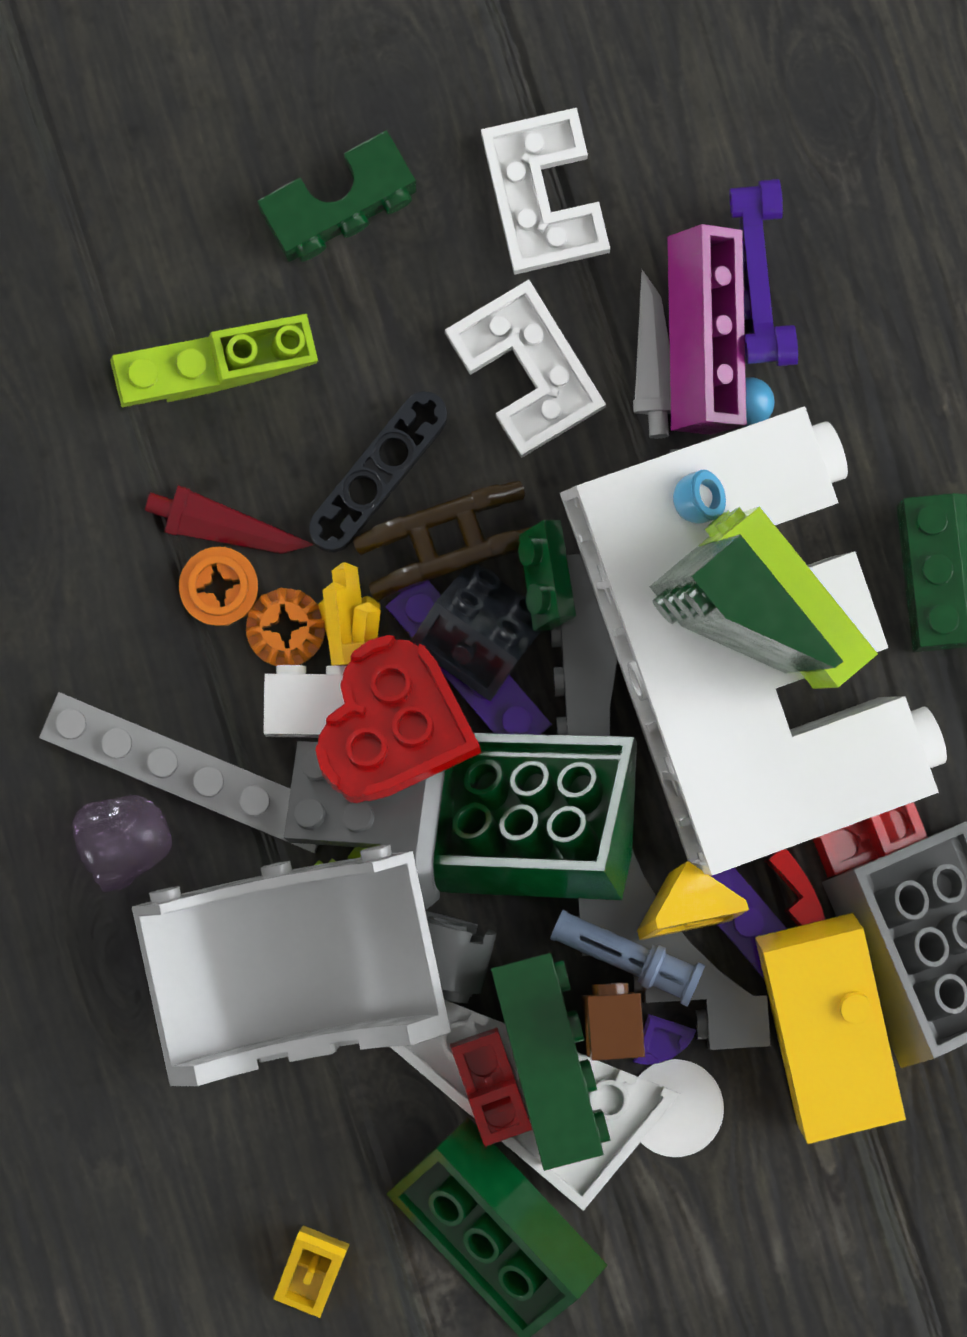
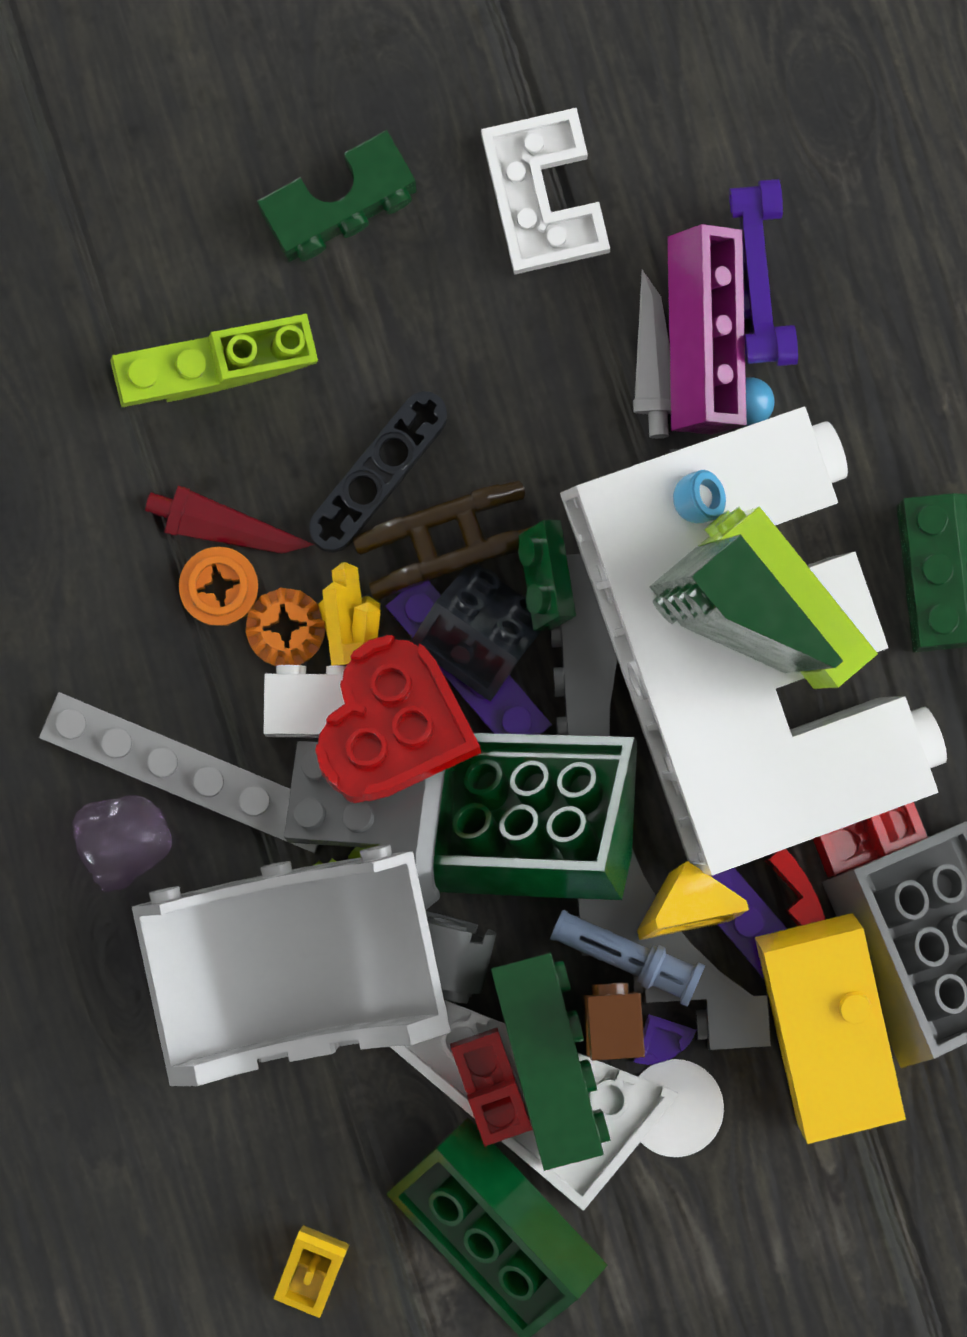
white plate [445,280,606,458] -> none

